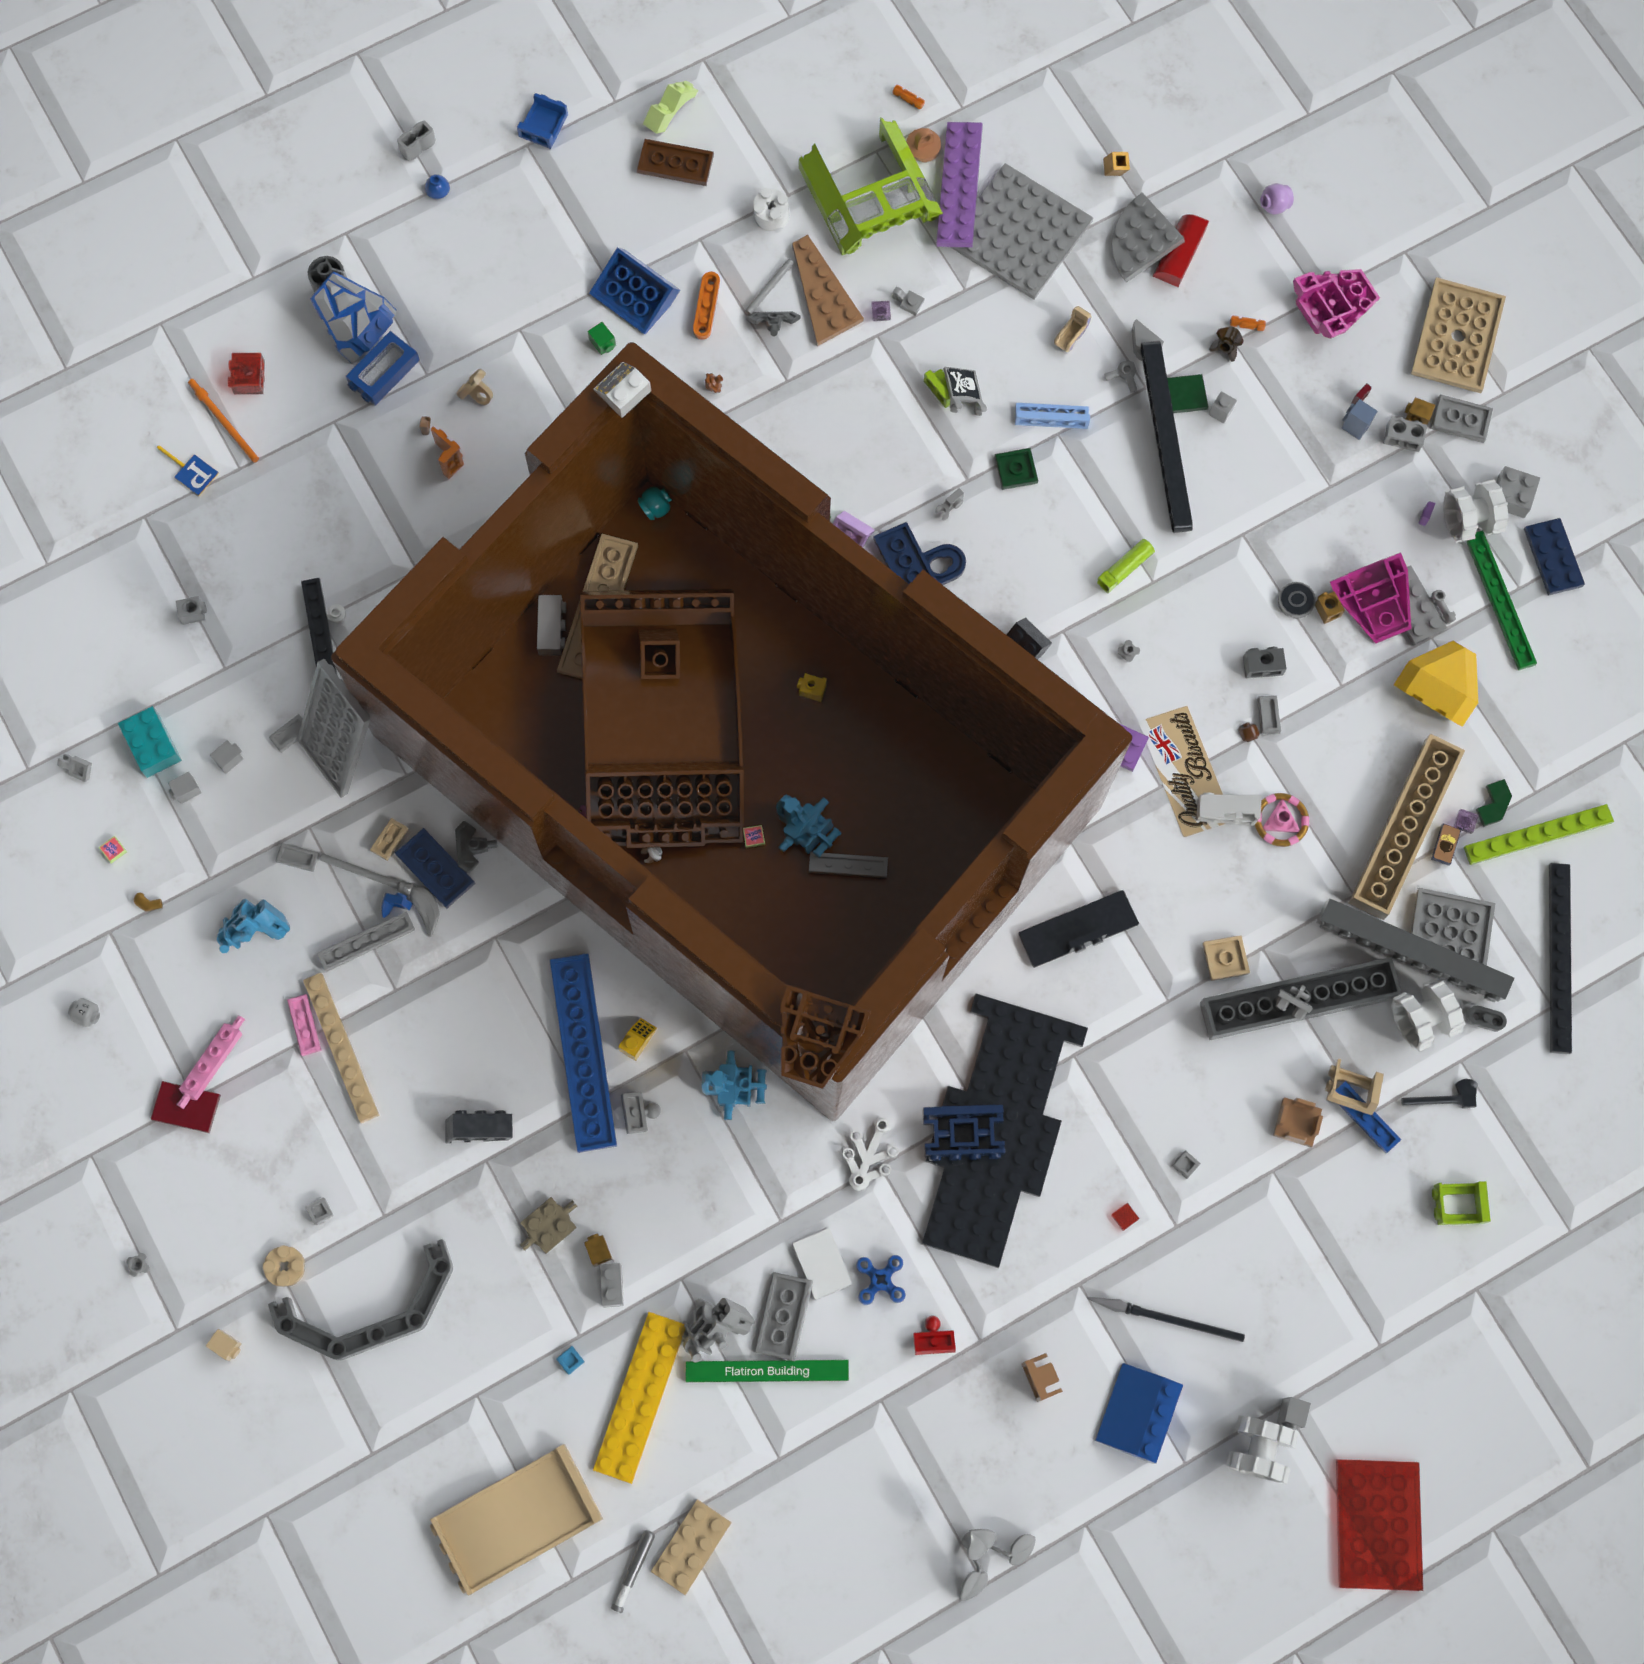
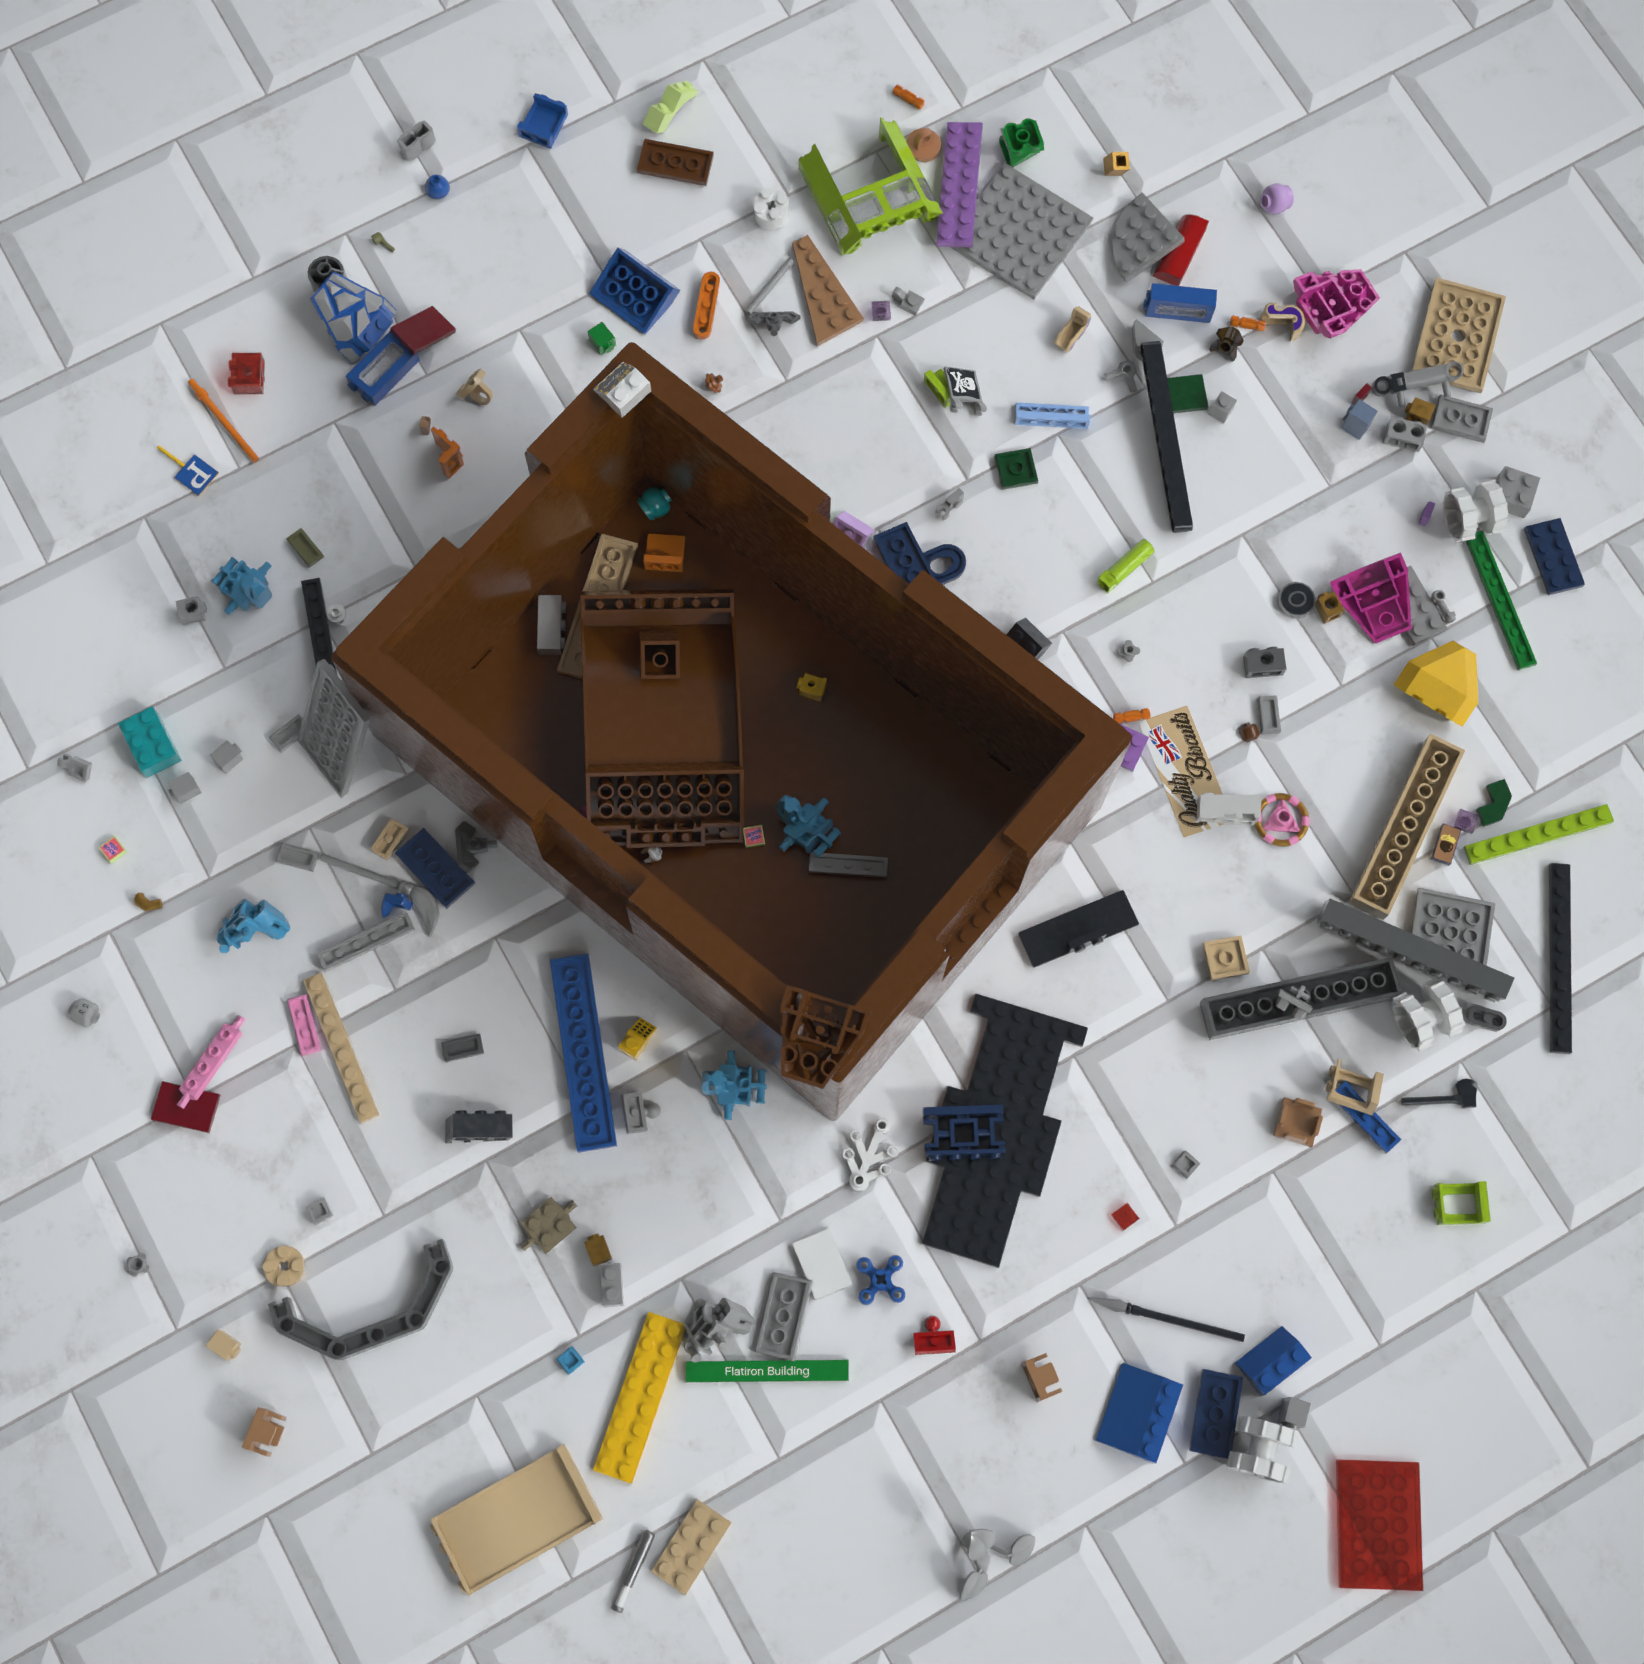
none -> dark azure piece [211,557,272,615]
none -> medium nougat panel [241,1407,287,1457]
none -> olive tile [286,528,324,568]
none -> olive hand [371,232,395,252]
none -> dark red tile [390,306,456,355]
none -> dark grey tile [441,1034,484,1063]
none -> orange bracket [644,534,685,572]
none -> green piece [999,118,1044,167]
none -> orange axle [1113,708,1151,724]
none -> blue piece [1143,283,1217,323]
none -> dark blue plate [1189,1369,1243,1459]
none -> blue slope [1235,1326,1312,1396]
none -> tan animal [1261,303,1305,341]
none -> light grey piece [1371,361,1464,407]

